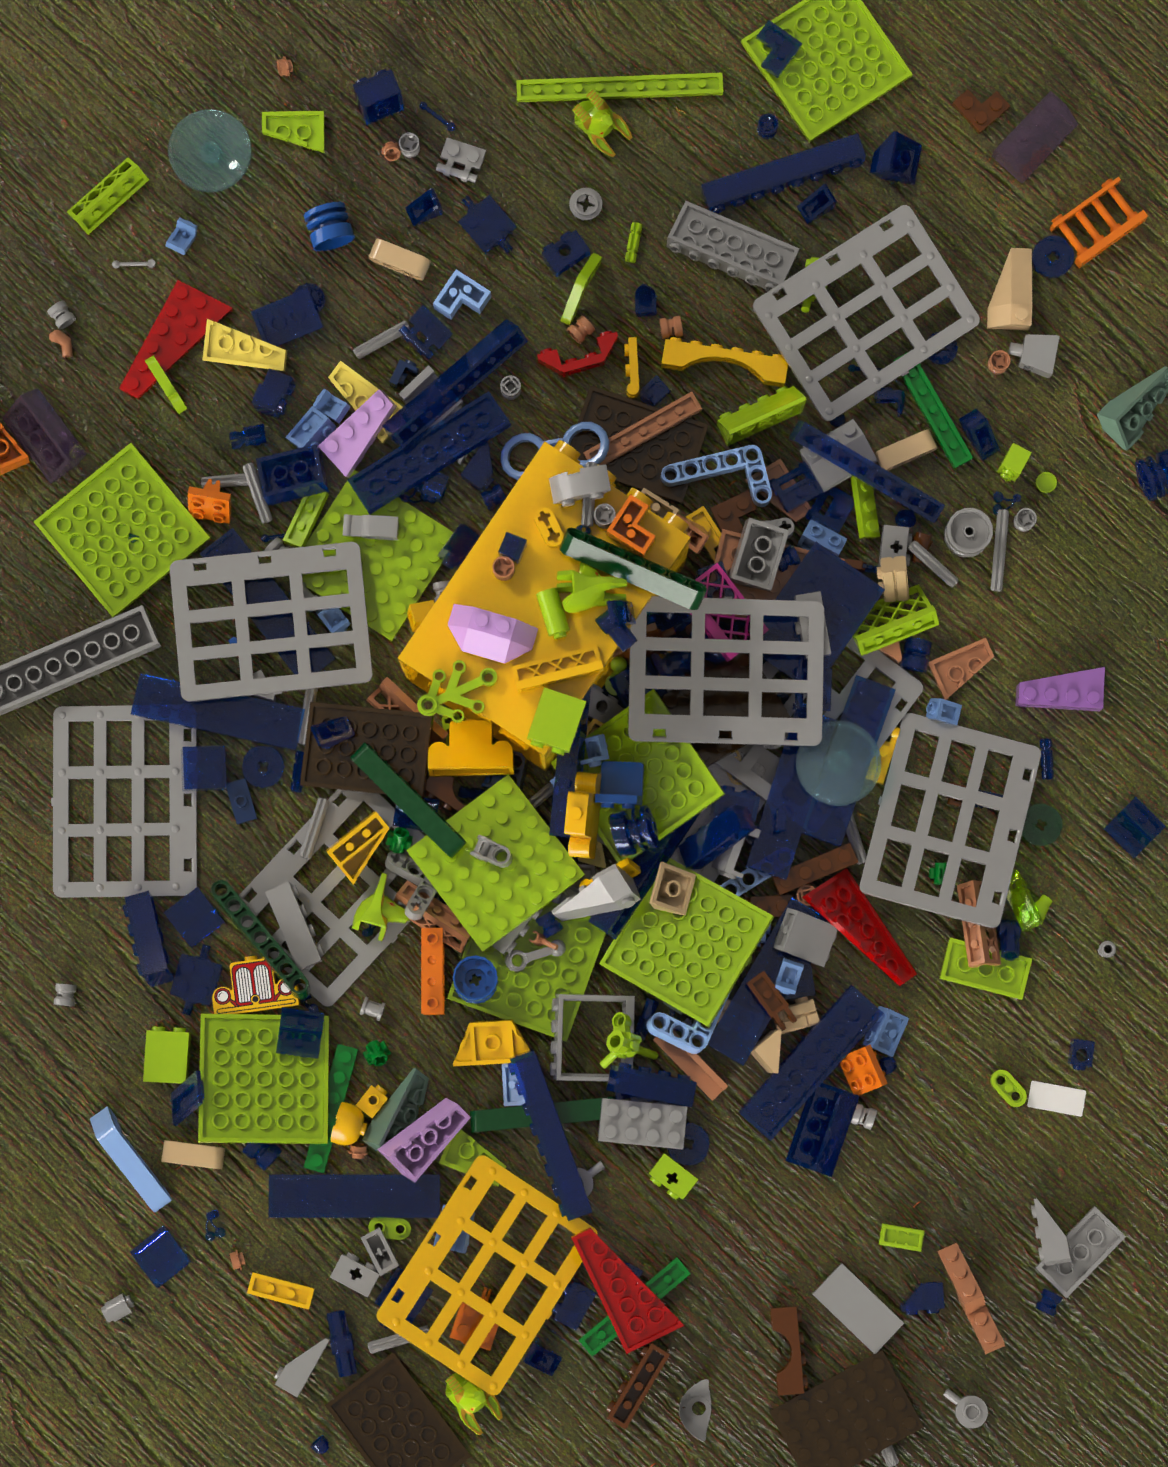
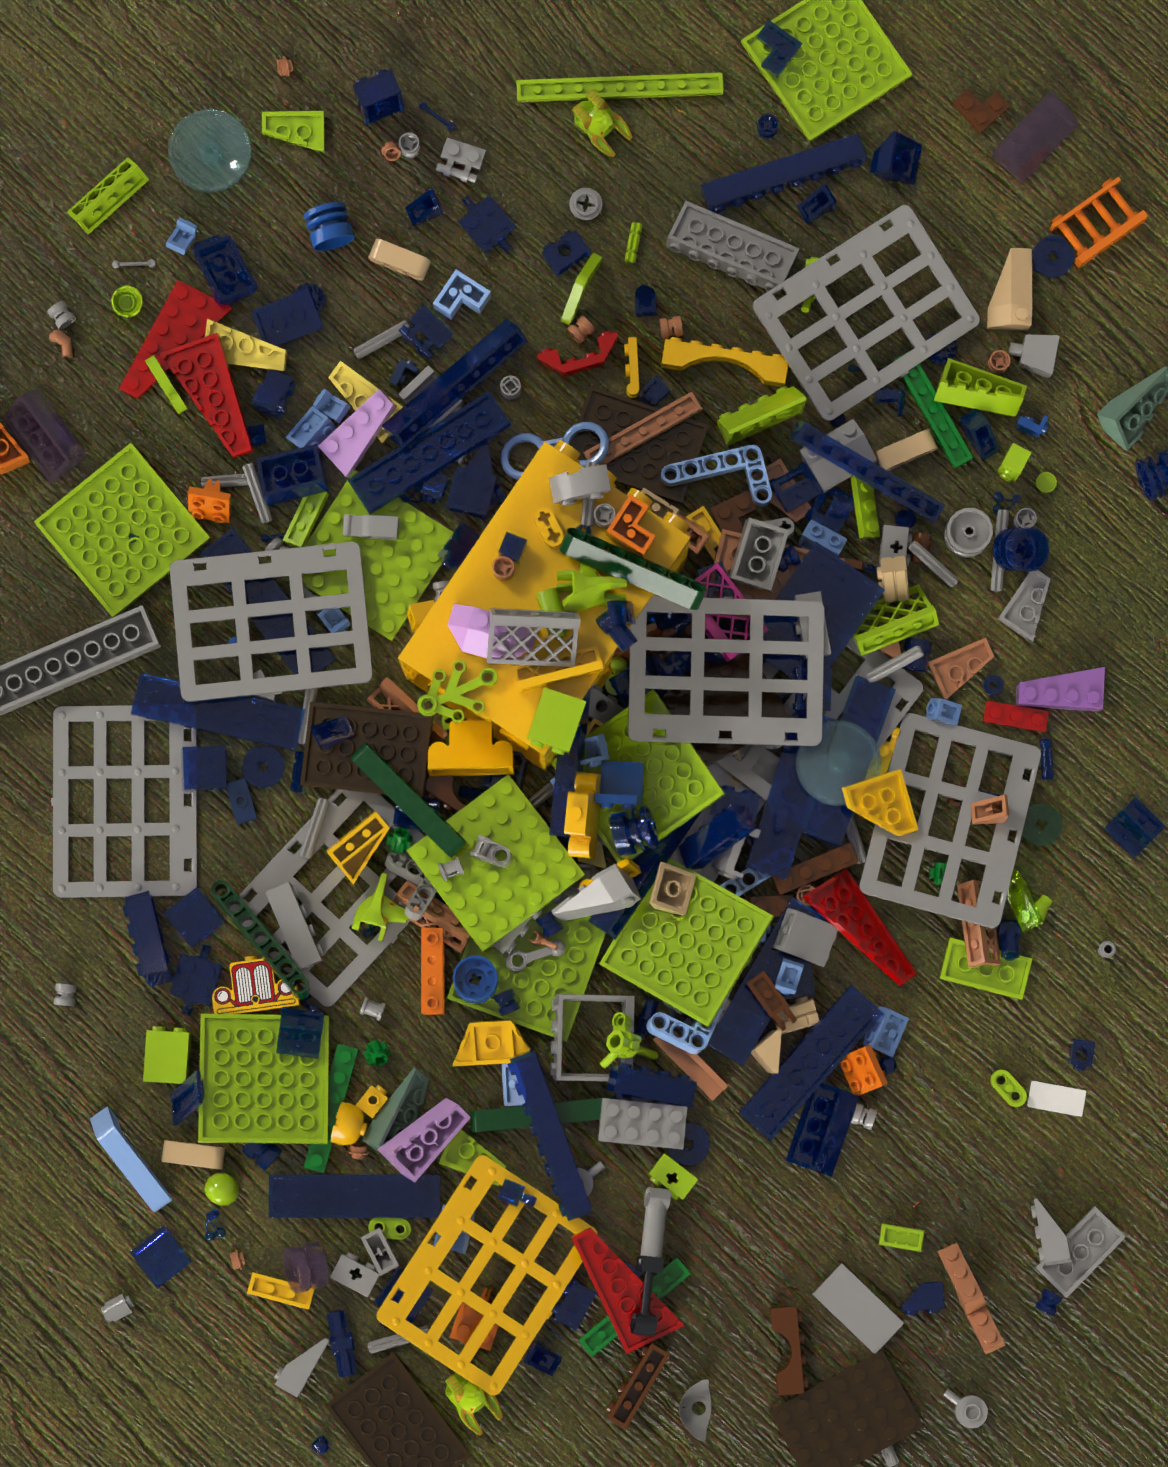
none -> lime hair [111,285,143,318]
none -> red wing [159,333,254,458]
none -> clear blue slope [192,234,258,306]
none -> lime hair [204,1172,239,1206]
none -> wheel [283,1240,329,1294]
none -> light grey bush [438,856,465,881]
none -> clear blue bracket [446,466,497,520]
none -> light grey fence [486,608,581,667]
none -> clear blue wheel [493,988,520,1016]
none -> clear blue plate [497,1179,537,1207]
none -> piece [630,1187,671,1336]
none -> yellow plate [842,769,919,836]
none -> light grey axle [866,646,924,683]
none -> lime wedge [934,358,1027,417]
none -> nougat slope [971,795,1009,824]
none -> clear blue plate [983,675,1004,696]
none -> red plate [983,701,1049,733]
none -> clear blue wheel [993,527,1049,572]
none -> light grey wing [998,567,1051,643]
none -> blue bracket [1015,415,1049,439]

